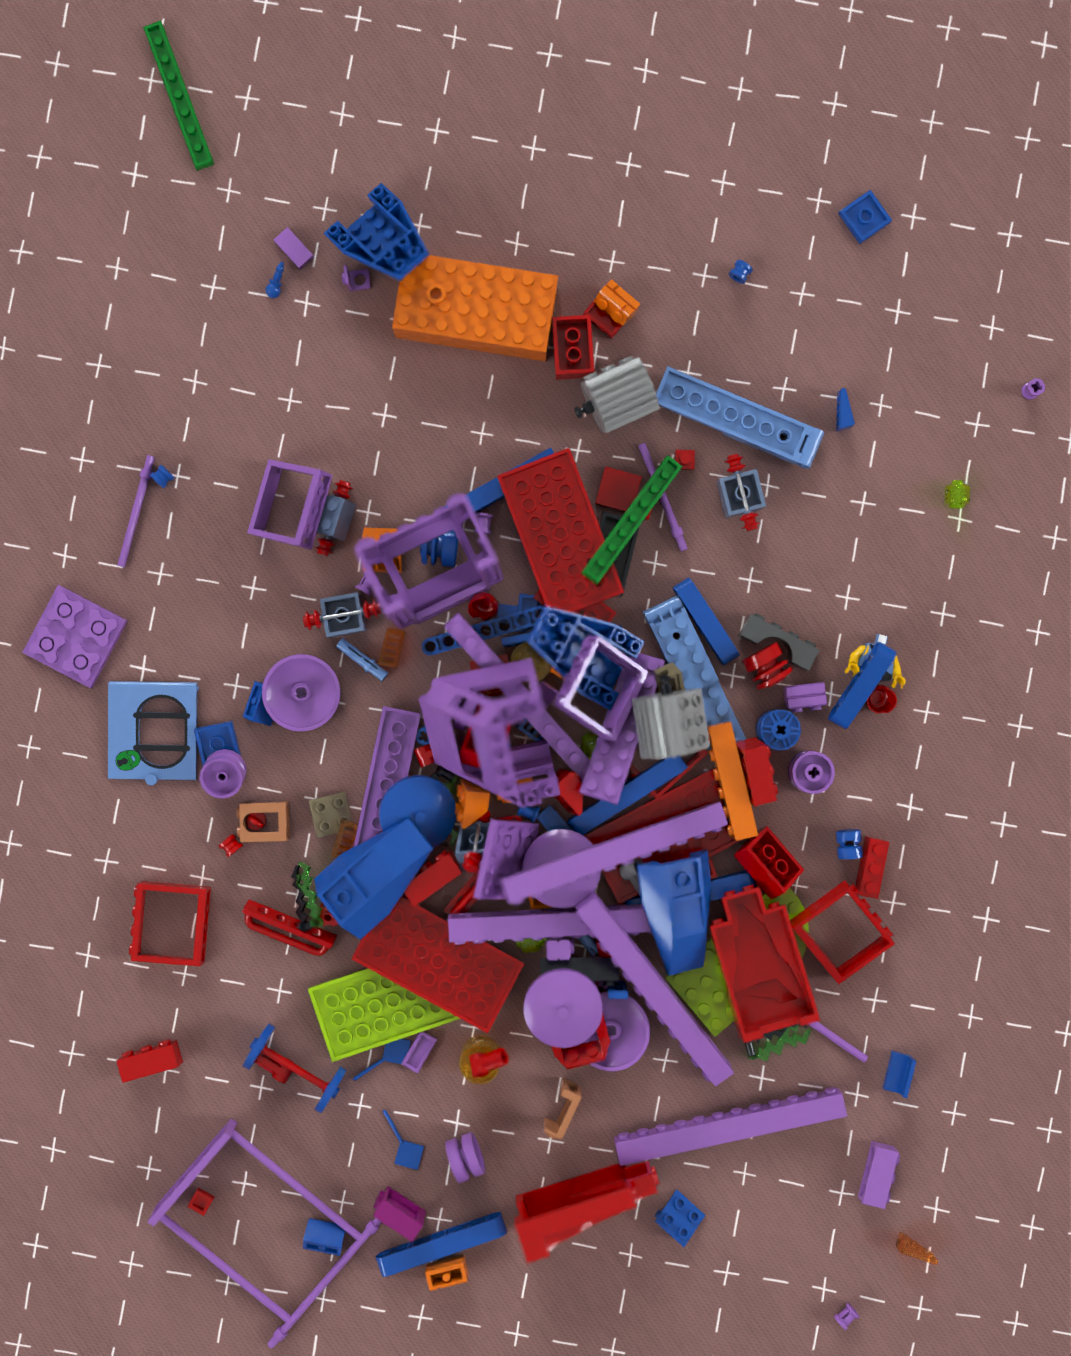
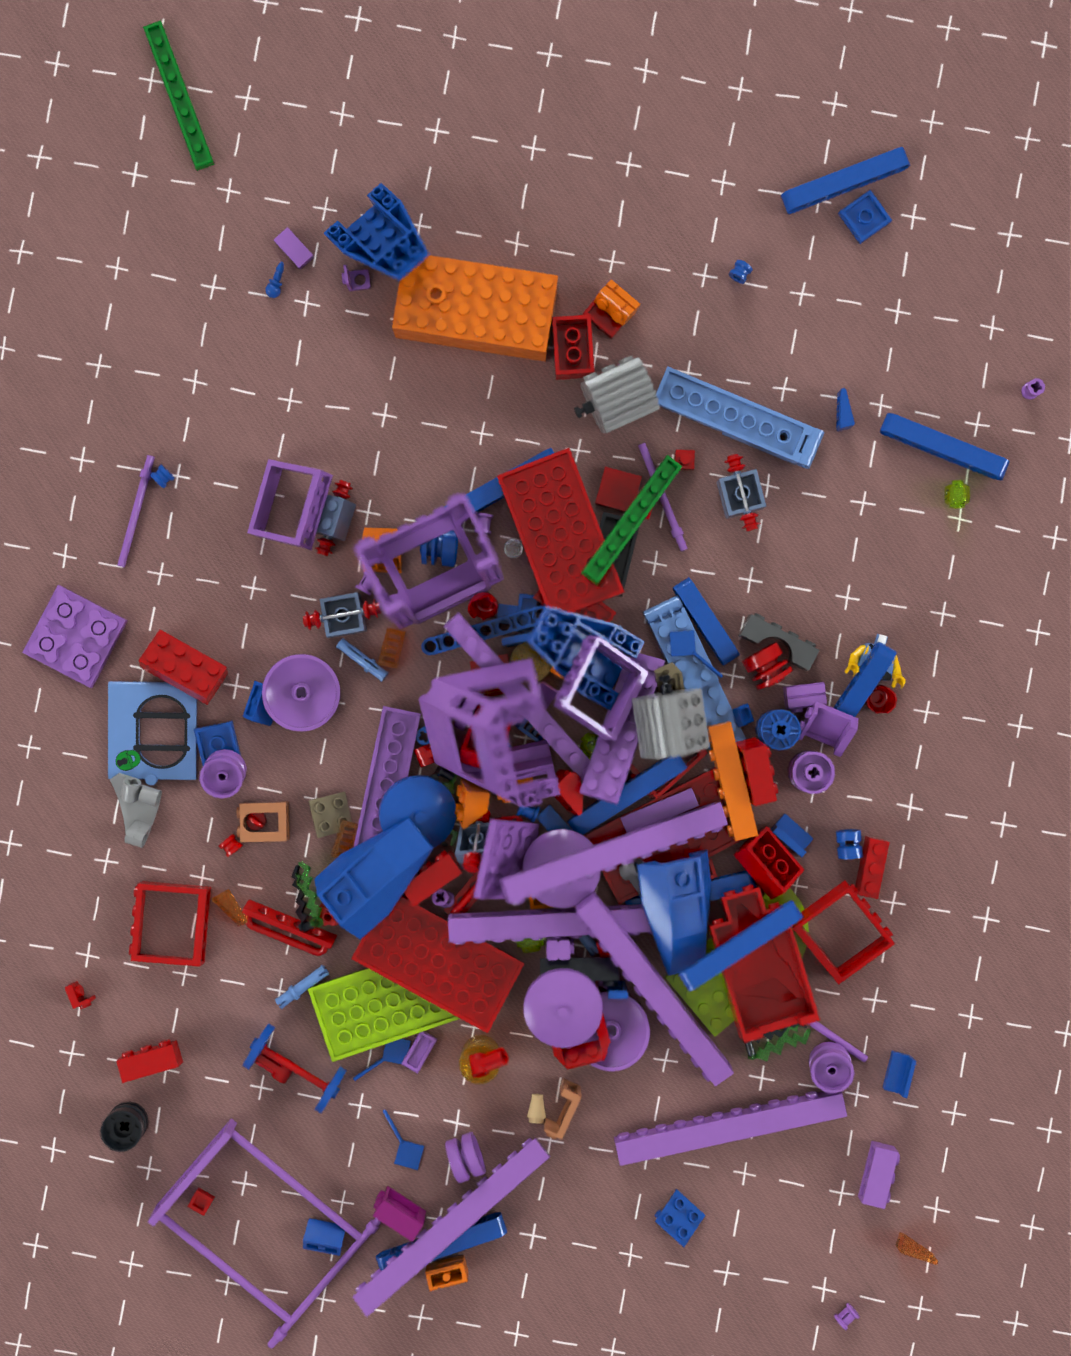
red panel [515,1160,660,1263] -> none
none -> red bracket [64,981,96,1010]
none -> black wheel [100,1101,149,1152]
none -> light grey panel [110,773,162,848]
none -> red brick [138,629,228,705]
none -> clear orange slope [211,889,247,926]
none -> medium blue pin [275,965,329,1009]
none -> medium lavender brick [353,1138,551,1317]
none -> medium lavender bush [432,889,455,908]
none -> clear wheel [504,539,523,560]
none -> tan cone [527,1094,546,1124]
none -> medium lavender tile [620,788,699,833]
none -> blue piece [669,630,723,678]
none -> blue beam [678,900,803,991]
none -> blue tile [732,703,754,727]
none -> blue panel [770,814,813,858]
none -> blue beam [781,147,910,214]
none -> medium lavender panel [799,701,858,757]
none -> medium lavender wheel [808,1042,854,1093]
none -> blue beam [880,413,1010,480]

